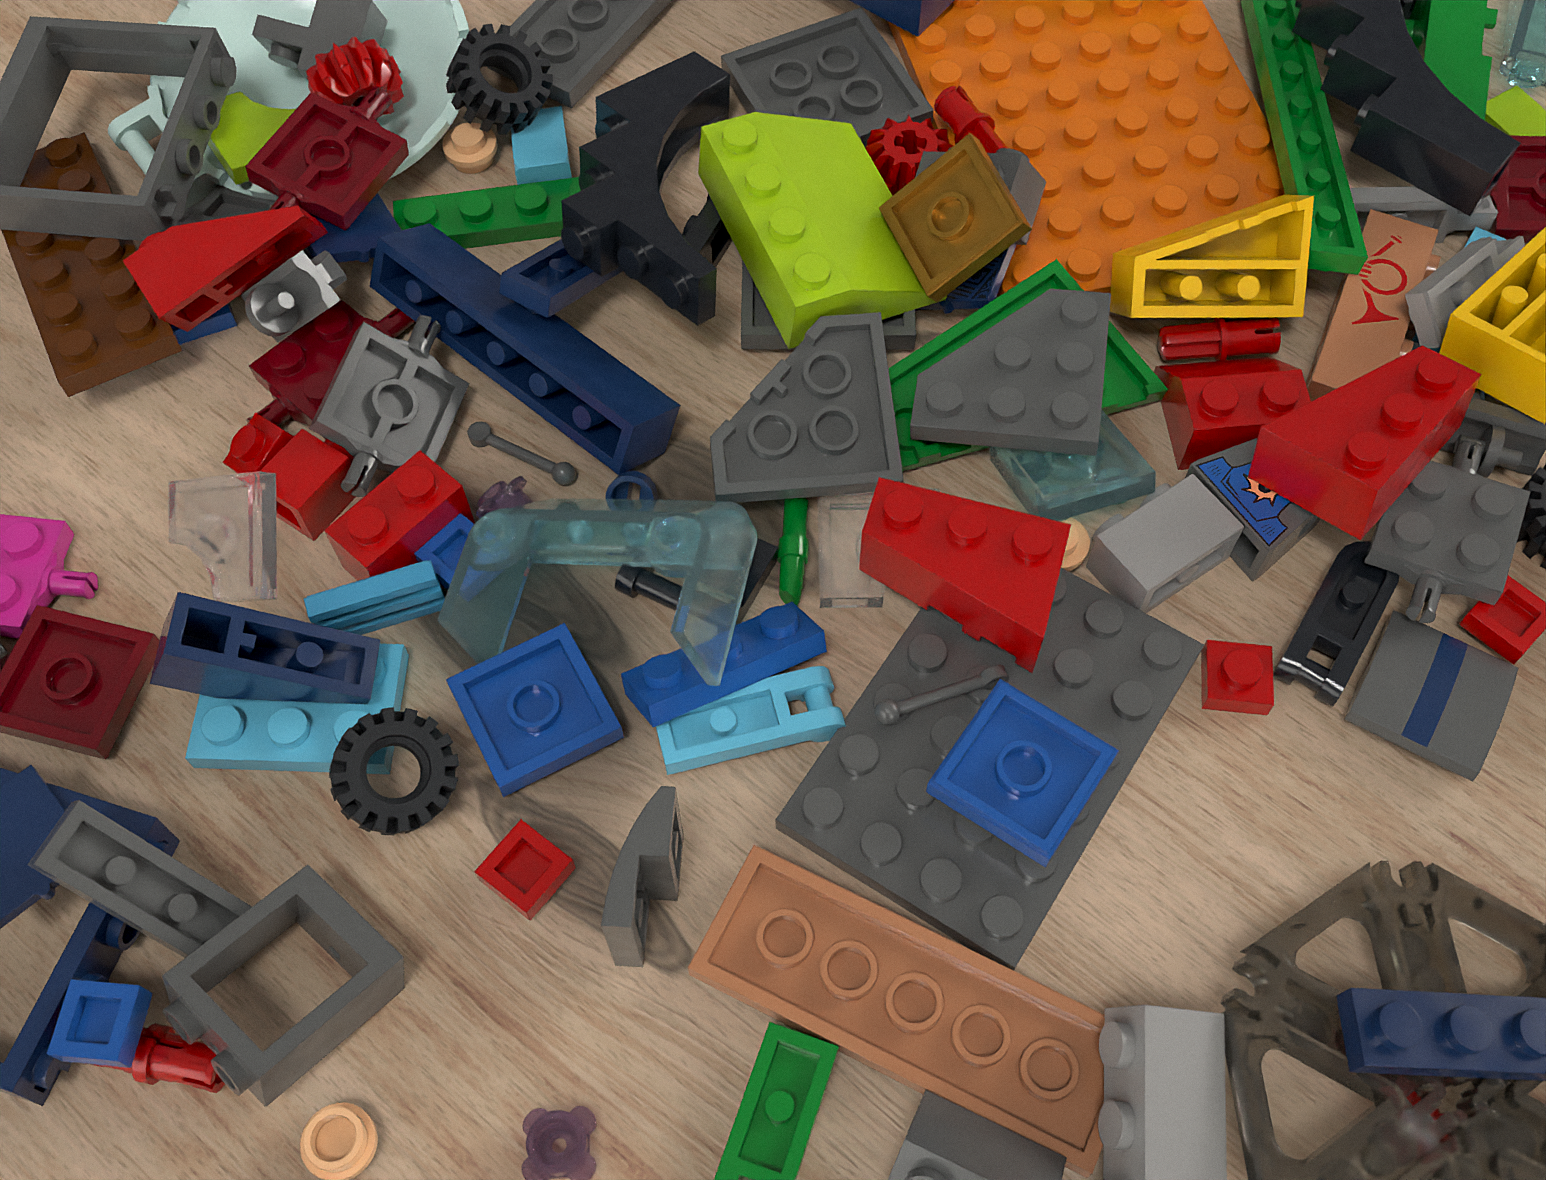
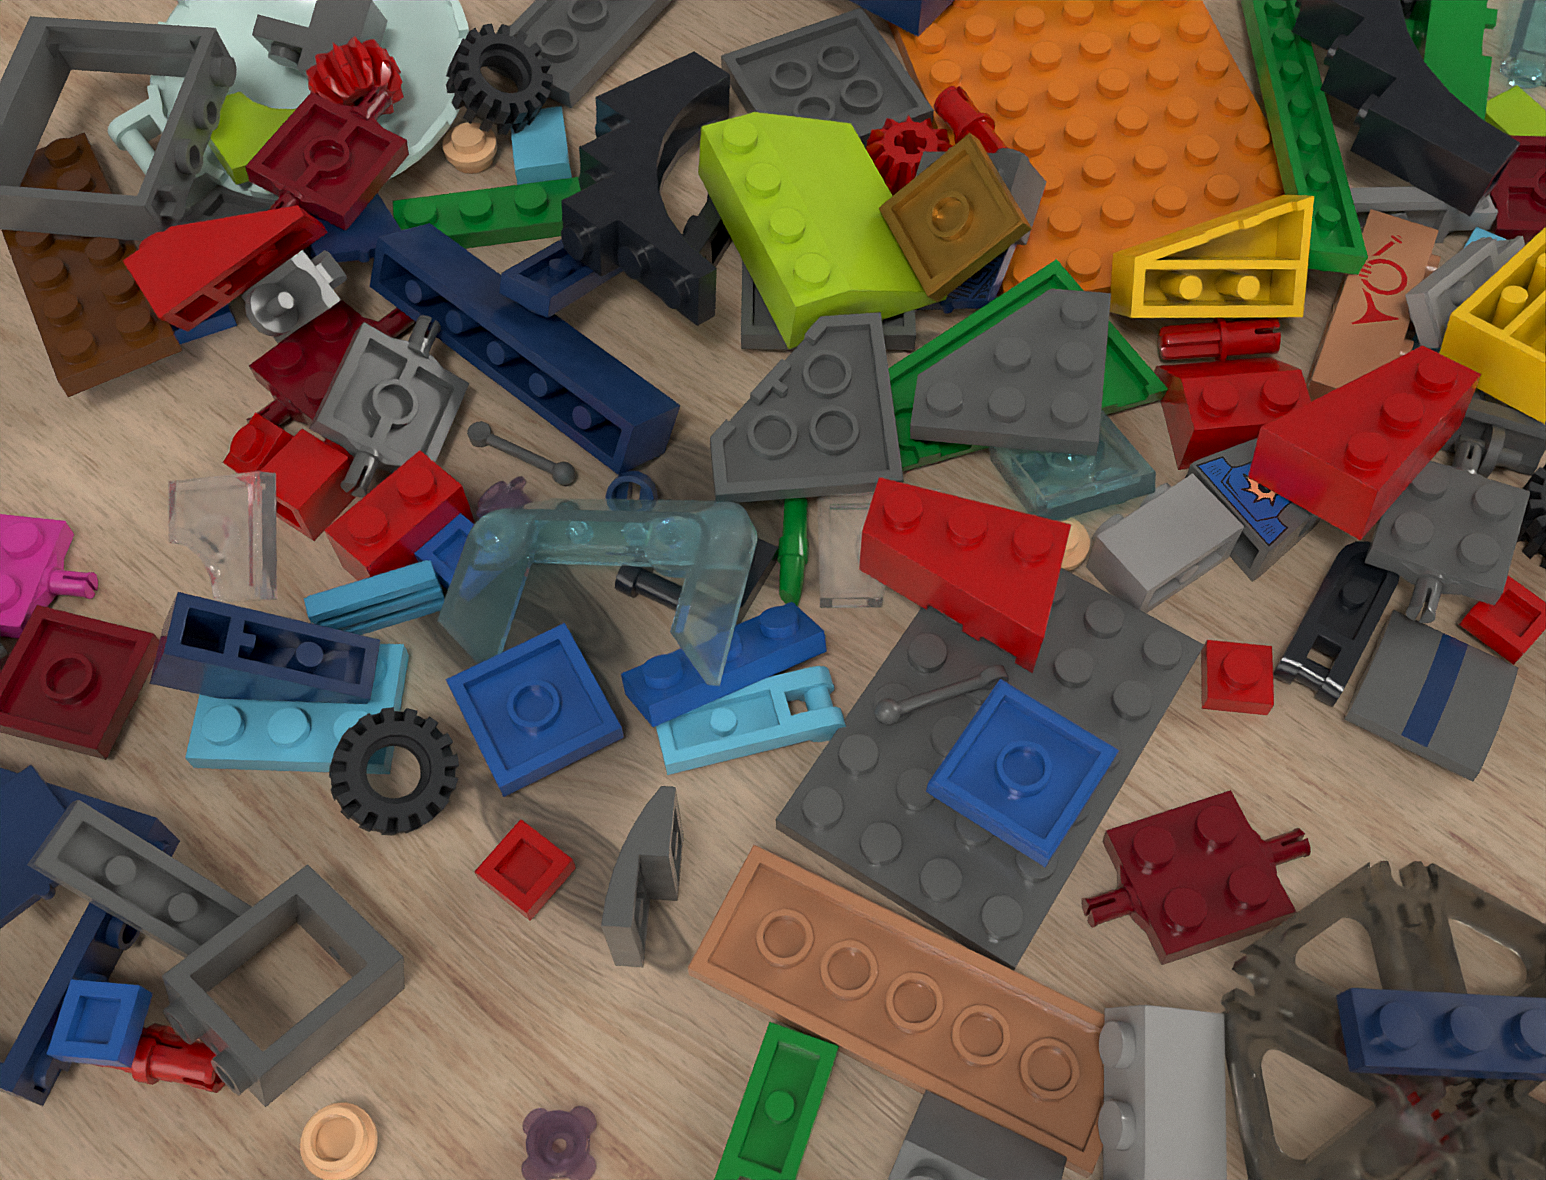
none -> dark red plate [1081,790,1311,965]

